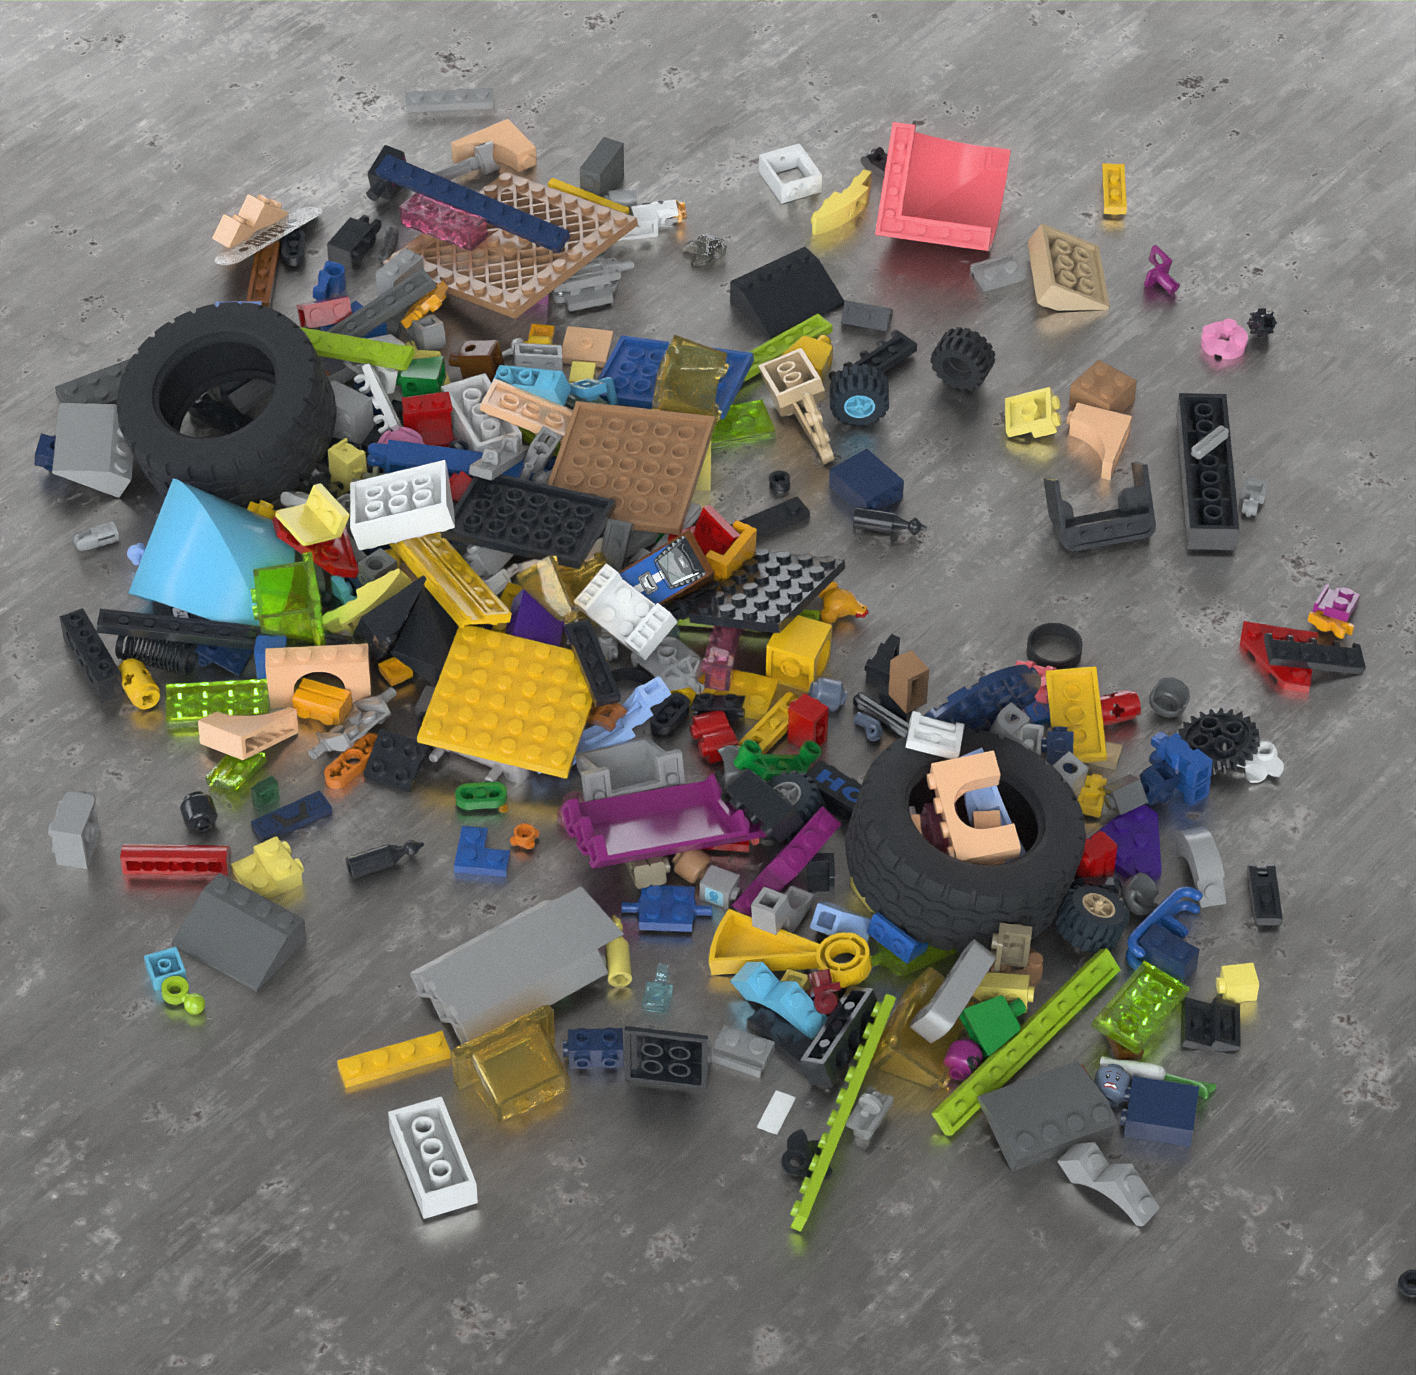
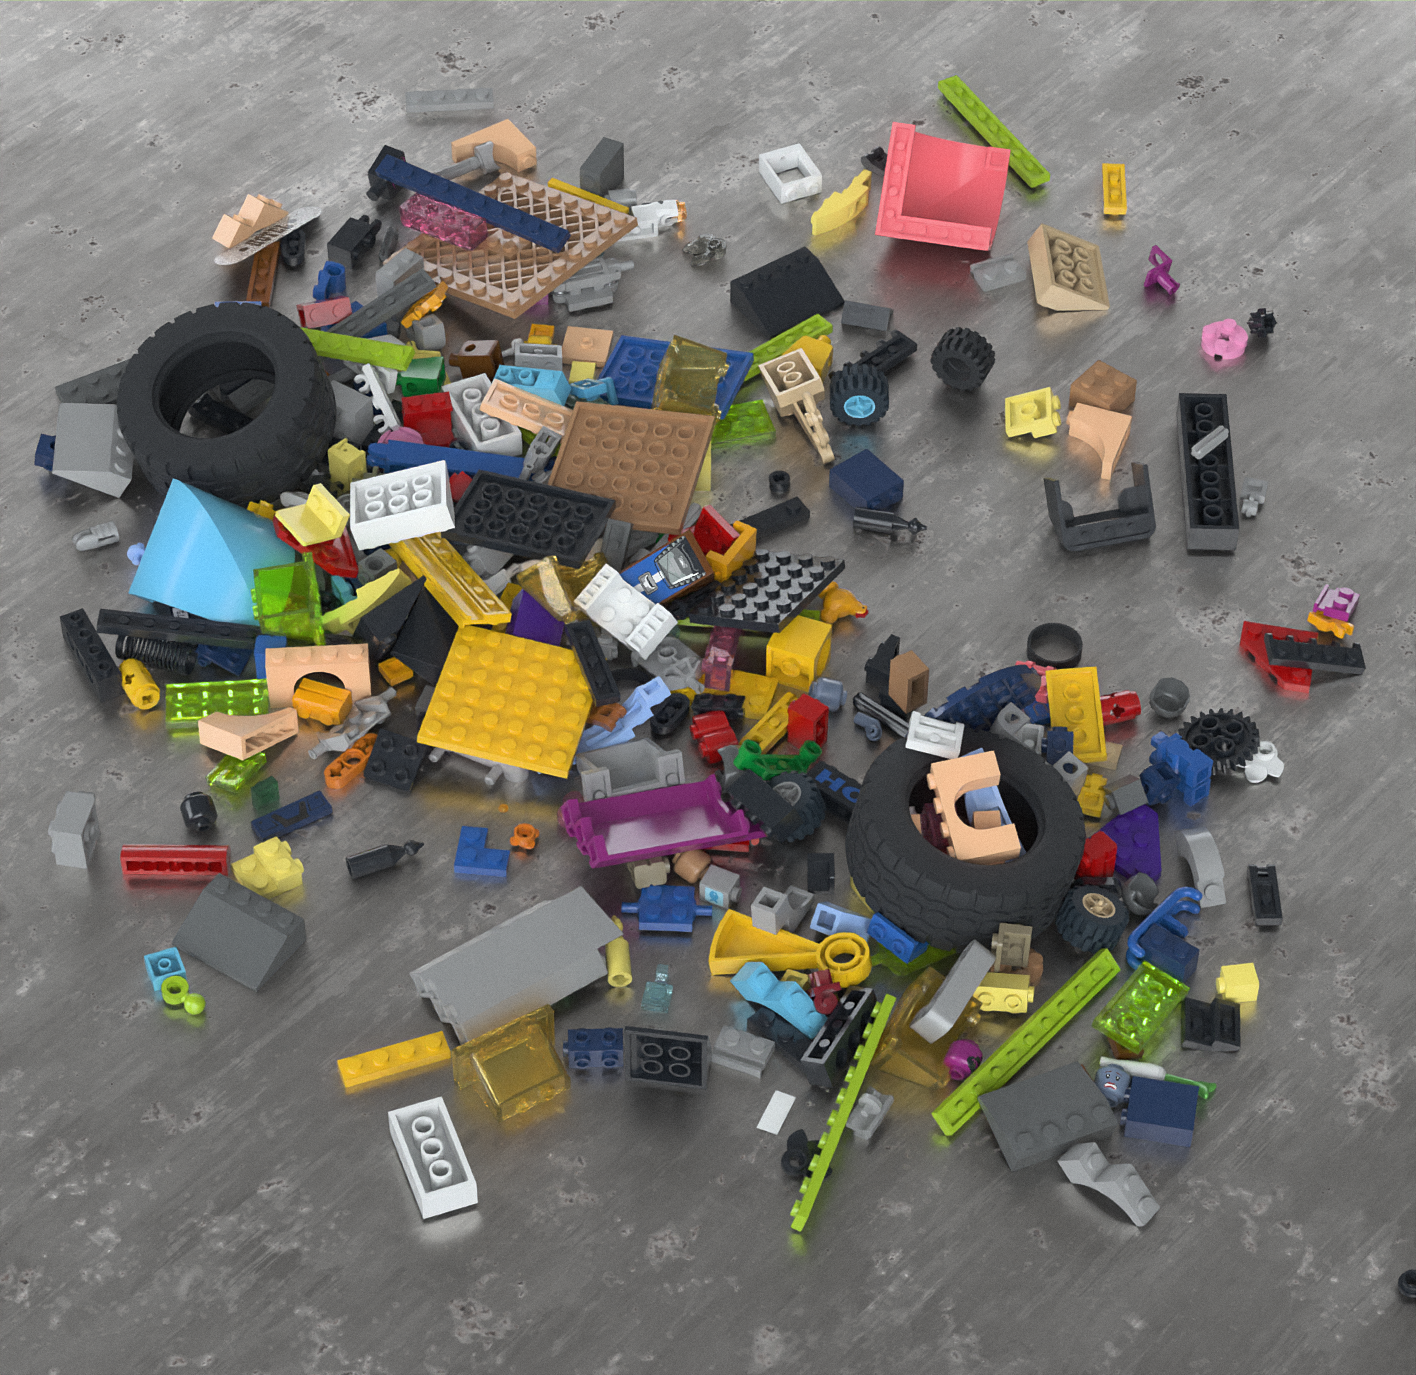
green plate [455,782,507,810] -> none
light grey hinge [469,435,529,480] -> none
magenta bracket [732,806,841,917] -> none
green torso [959,995,1027,1057] -> none
none -> lime plate [938,75,1050,188]

